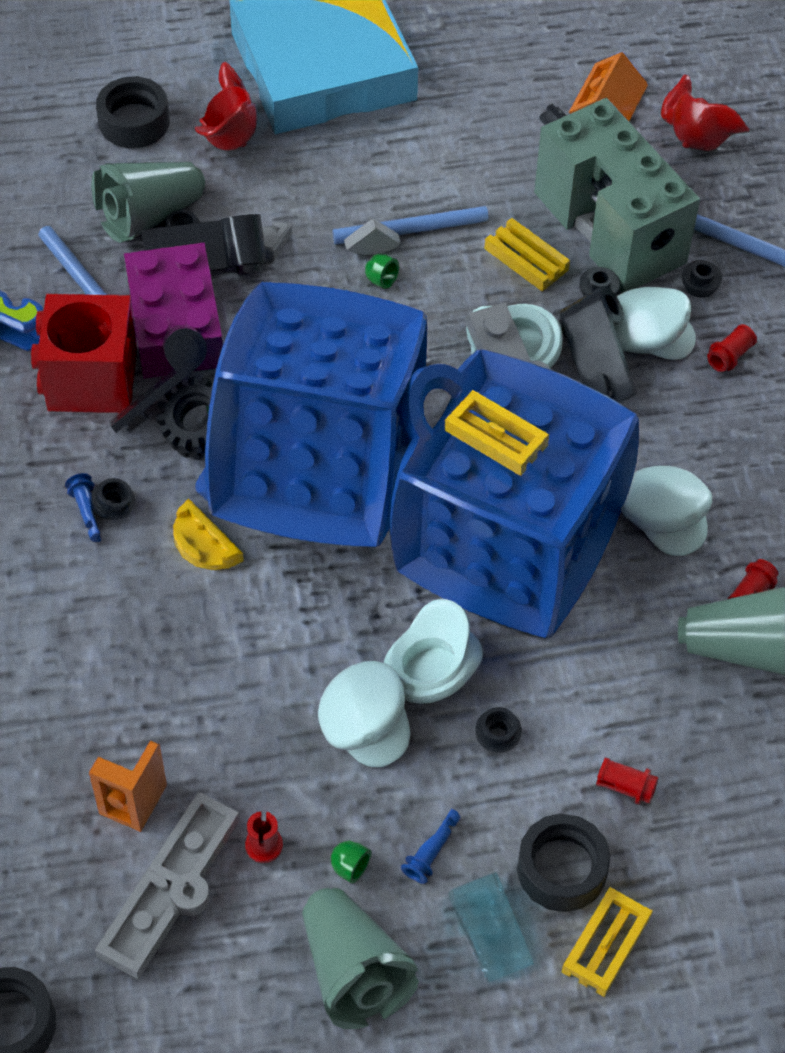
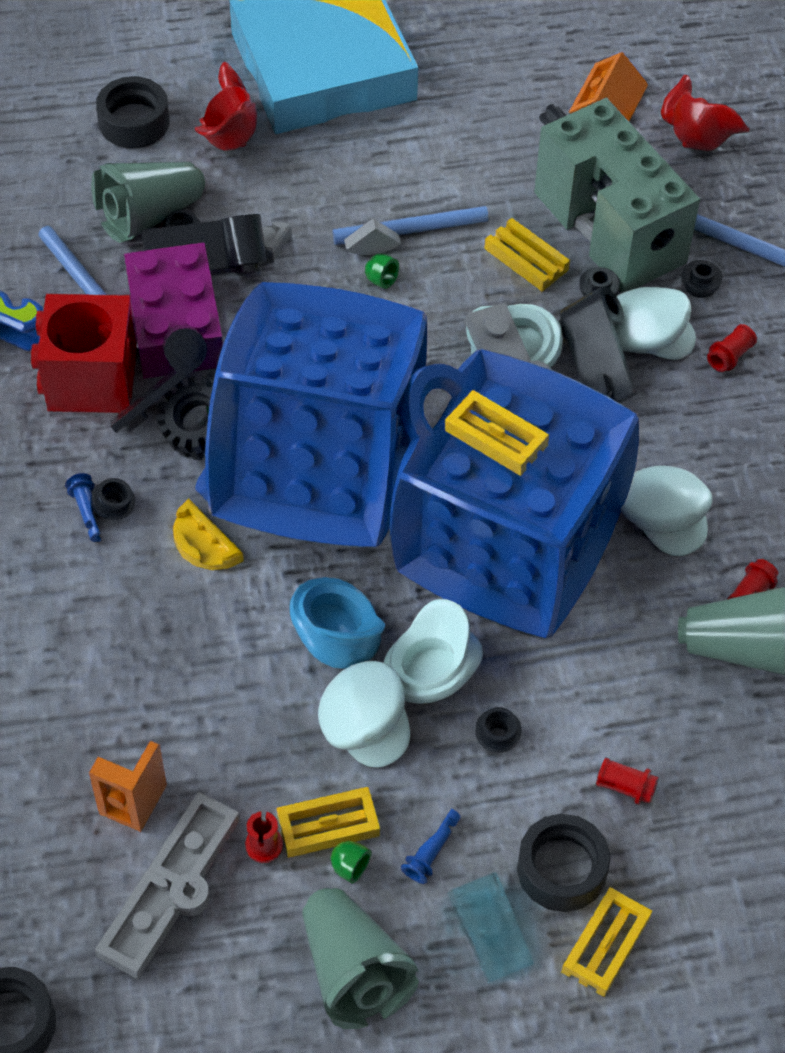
none -> yellow tile [277,787,380,858]
none -> dark azure piece [289,577,385,669]

